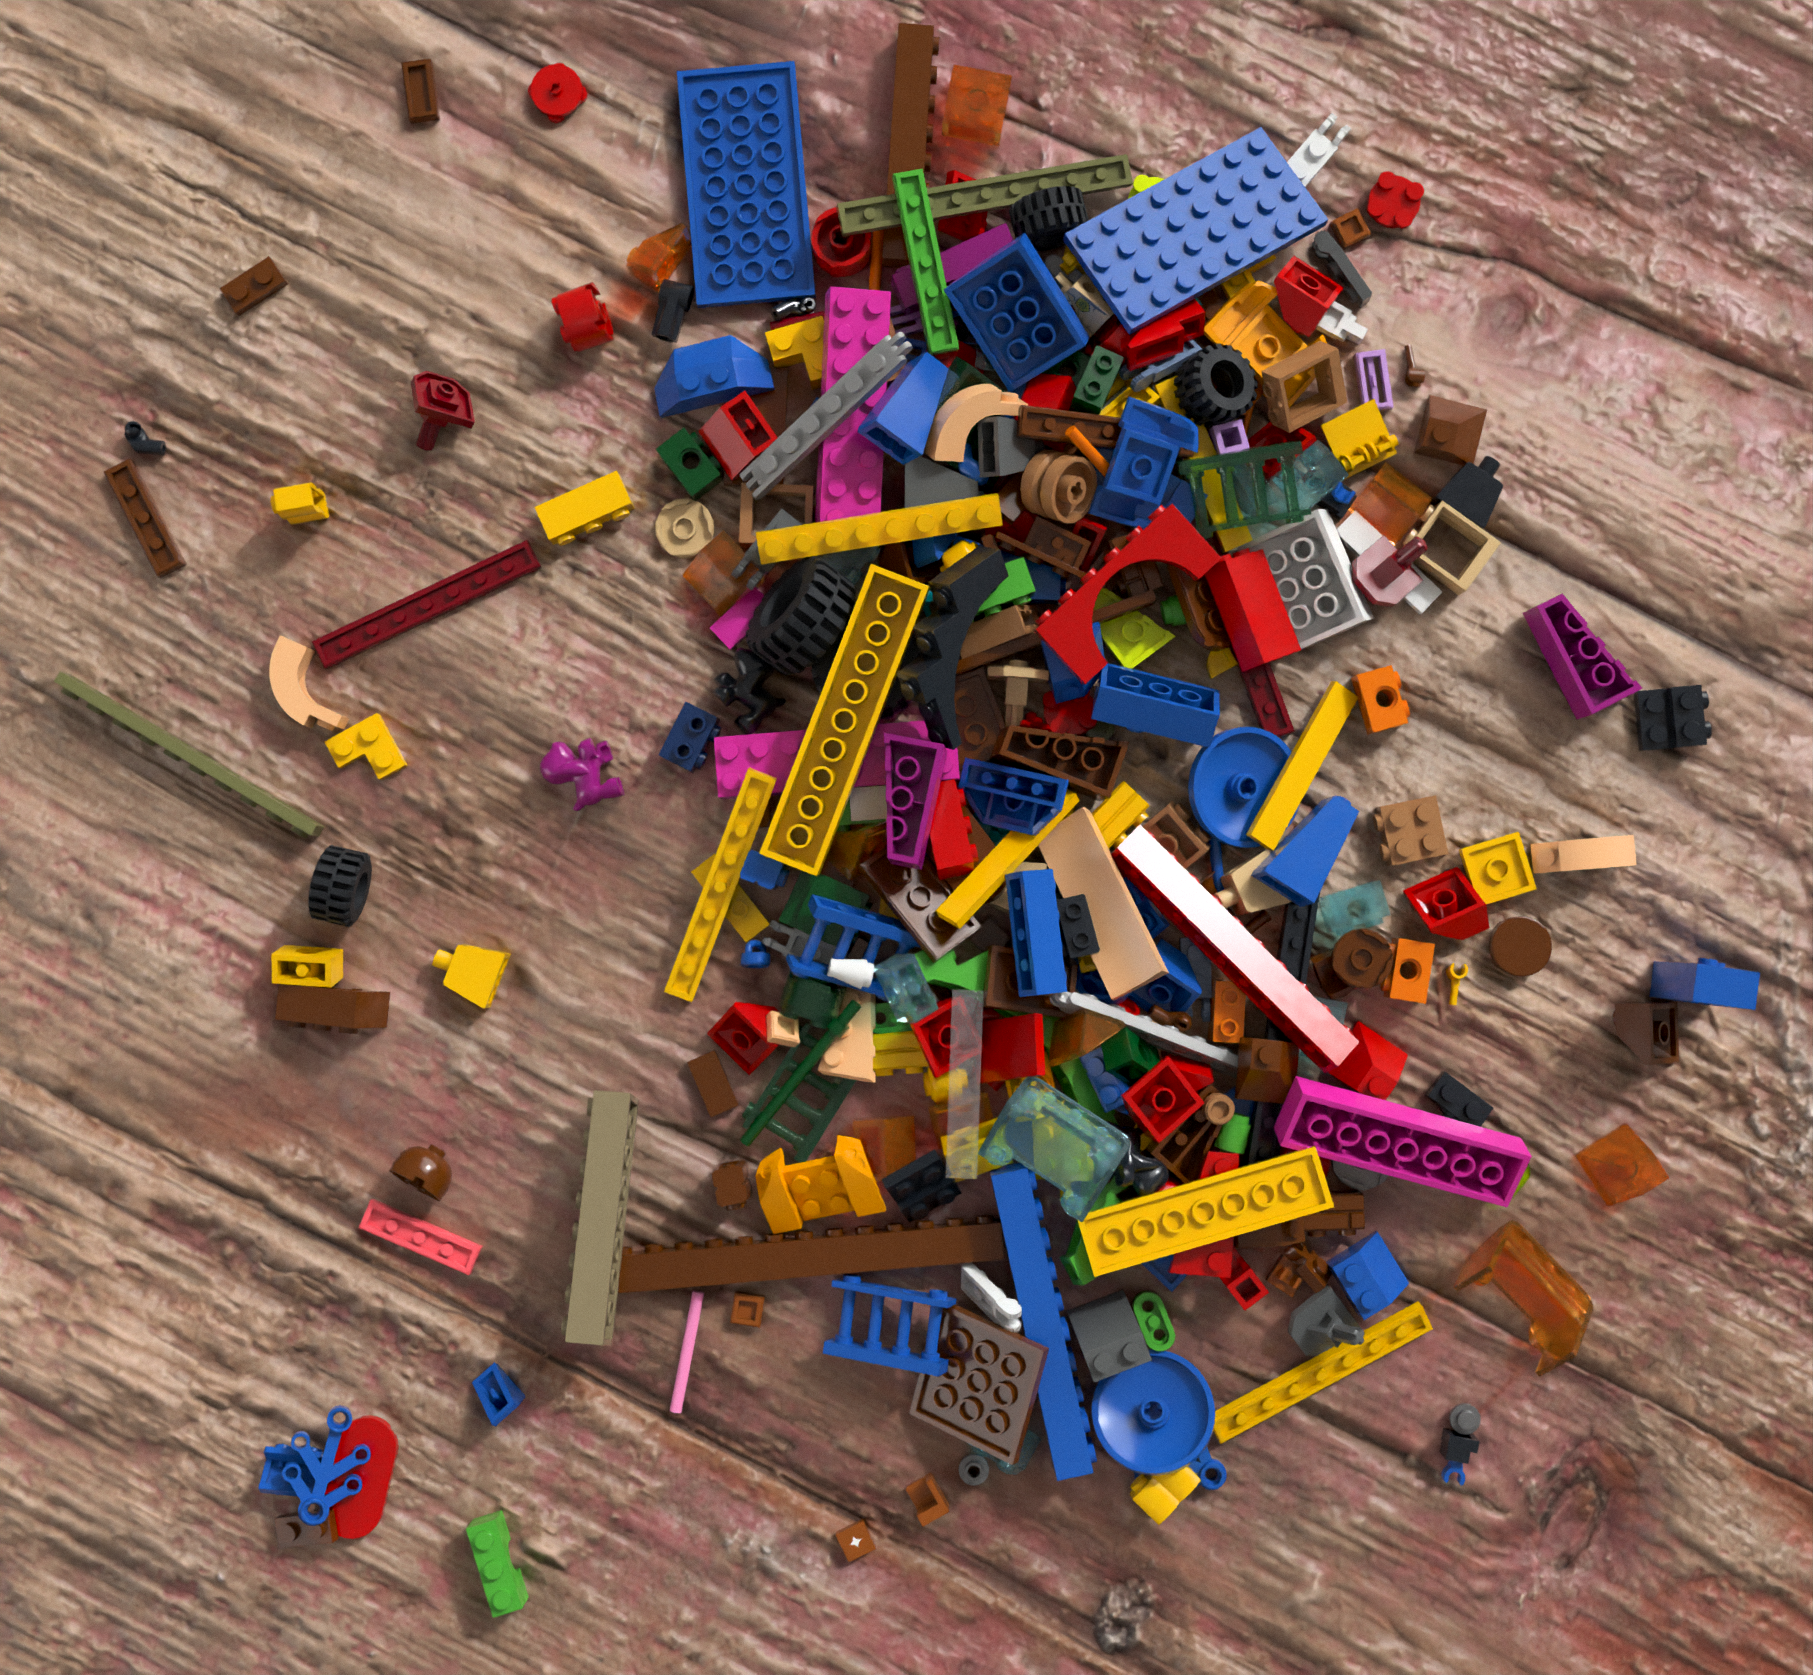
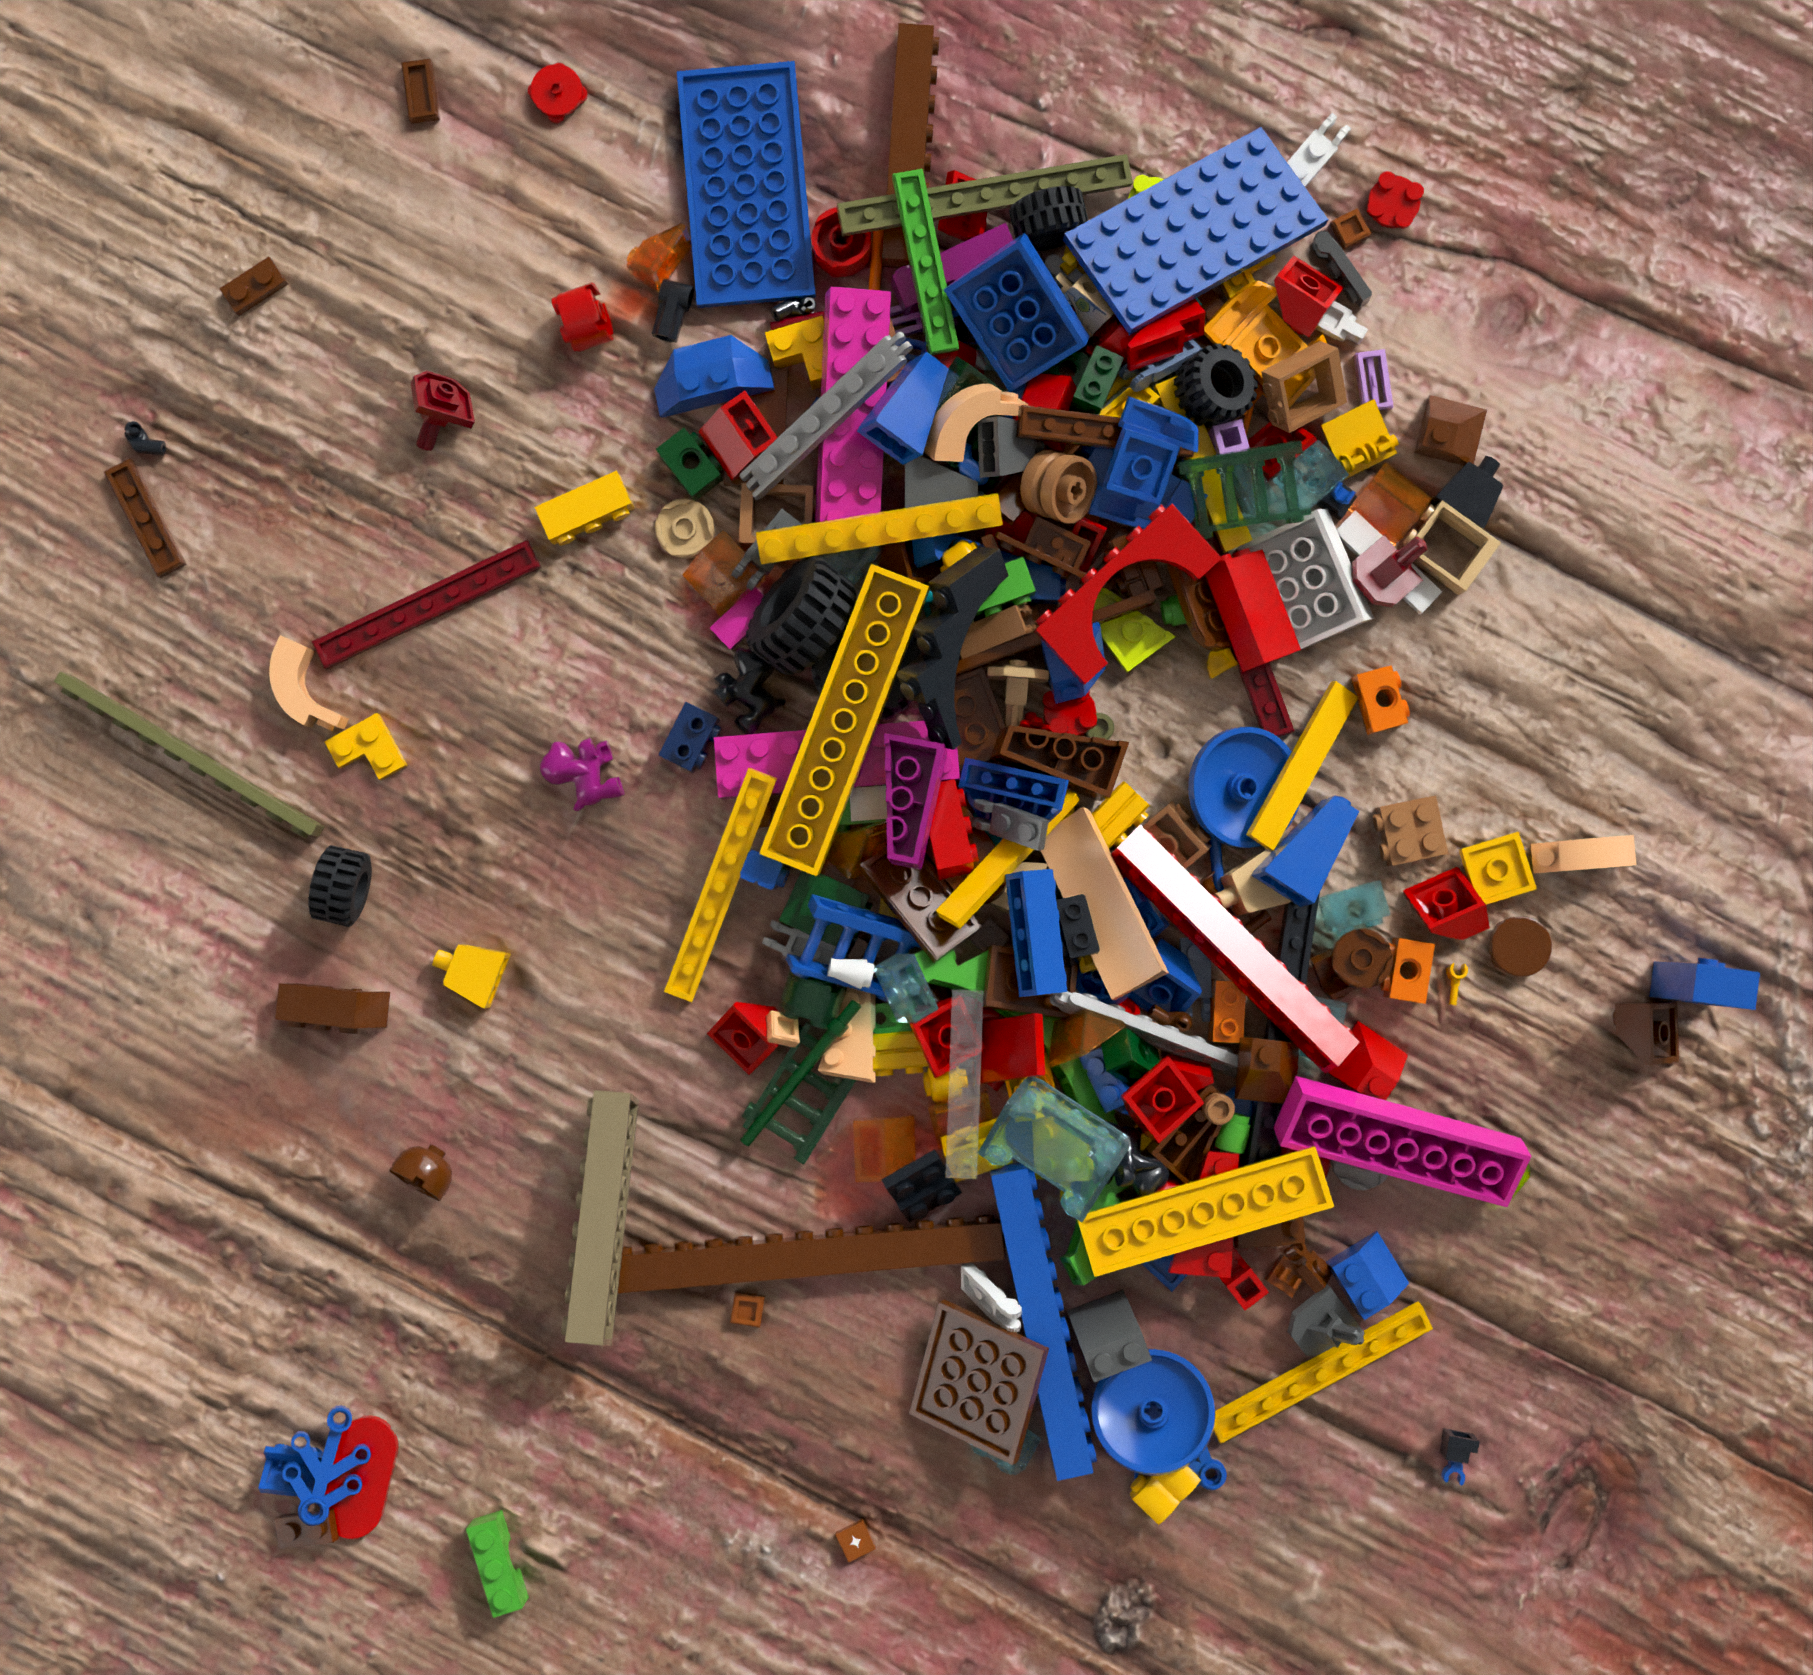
yellow brick [270,482,329,525] -> none
yellow brick [271,945,343,988] -> none
coral tile [358,1199,483,1275] -> none
blue slope [472,1362,526,1427] -> none
bright pink bar [670,1290,704,1413] -> none
reddish brown tile [687,1050,739,1117] -> none
yellow plate [691,853,770,943] -> none
reddish brown brick [711,1159,752,1211] -> none
blue tile [740,940,771,969] -> none
light orange piece [755,1135,886,1234] -> none
blue fence [823,1273,957,1377] -> none
dark orange panel [906,1472,949,1527] -> none
clear orange brick [942,65,1012,146] -> none
flat silver plate [959,1454,989,1486] -> none
orange bar [1065,425,1109,477] -> none
blue brick [1091,663,1220,748] -> none
bright green plate [1132,1290,1175,1351] -> none
reddish brown brick [1303,1190,1365,1237] -> none
reddish brown hand [1404,345,1425,387] -> none
black plate [1425,1071,1494,1127] -> none
flat silver plate [1449,1403,1481,1435] -> none
clear orange windscreen [1453,1220,1593,1377] -> none
magenta wedge [1522,593,1643,719] -> none
clear orange slope [1574,1123,1669,1207] -> none
black plate [1634,685,1712,751] -> none
none -> dark grey hinge [971,799,1049,851]

